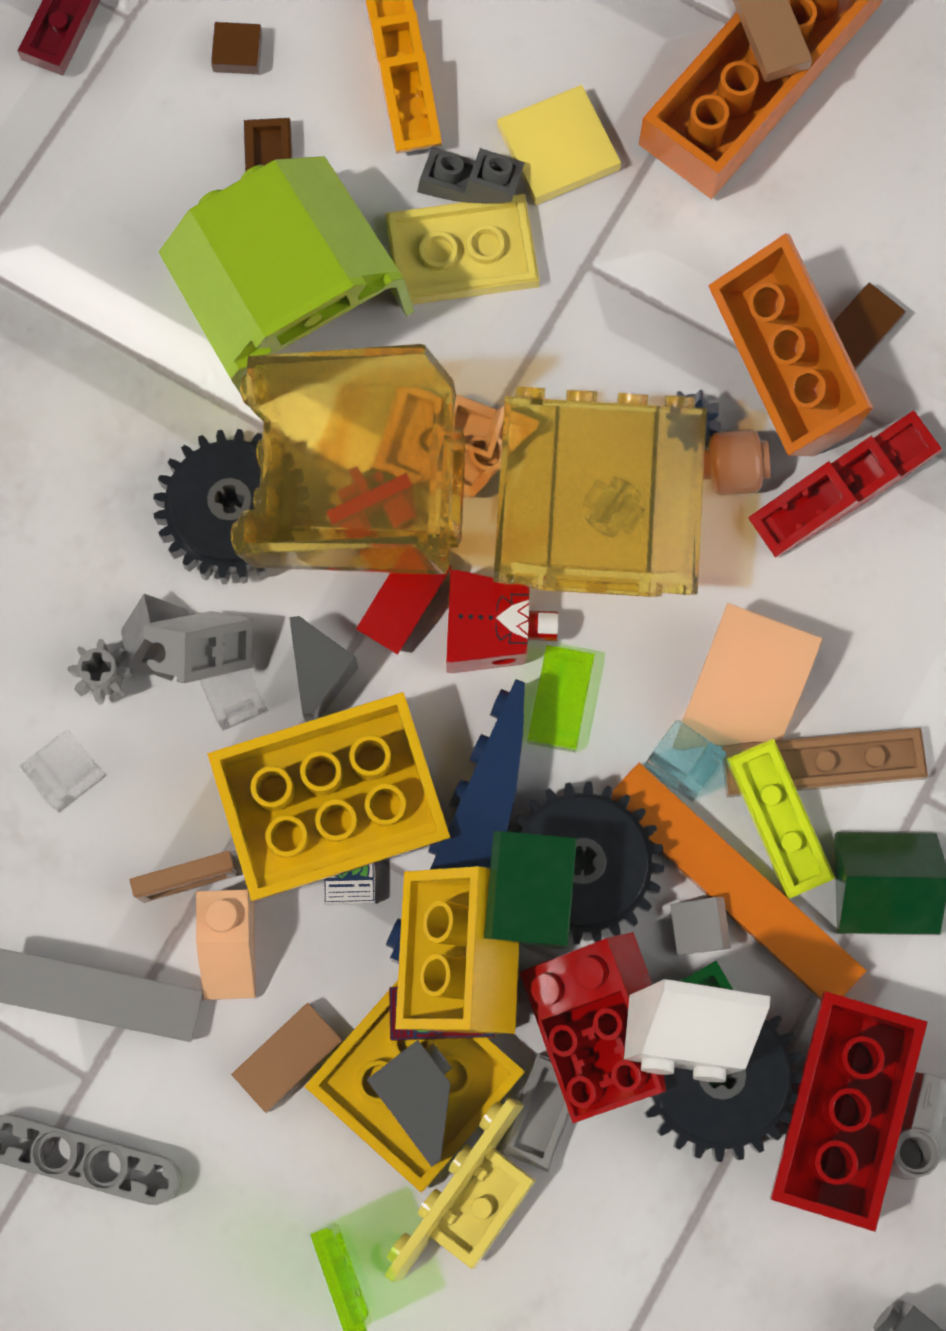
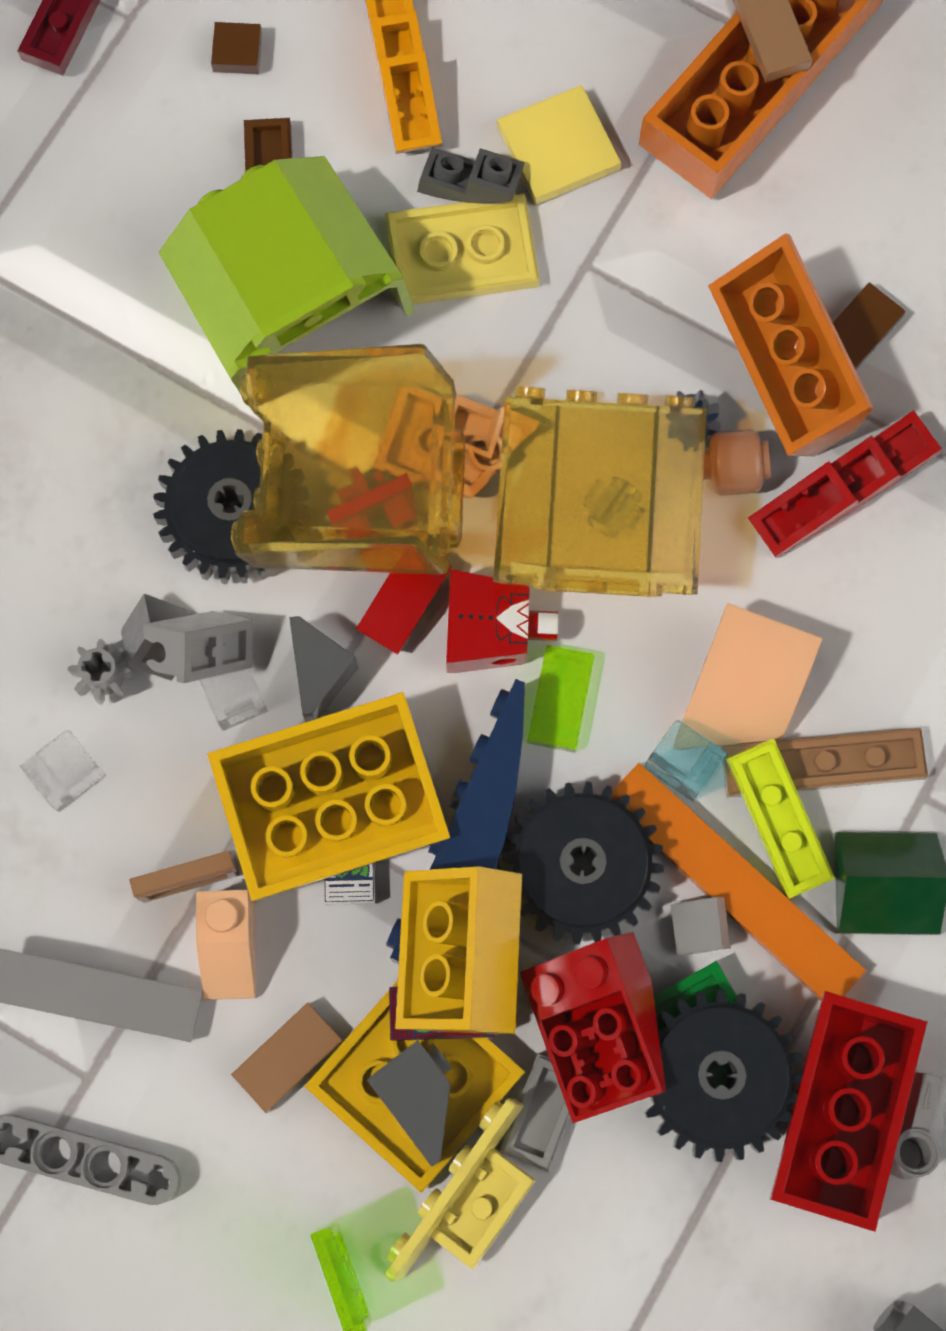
dark green slope [484,831,577,949] -> none
white slope [624,979,770,1082] -> none

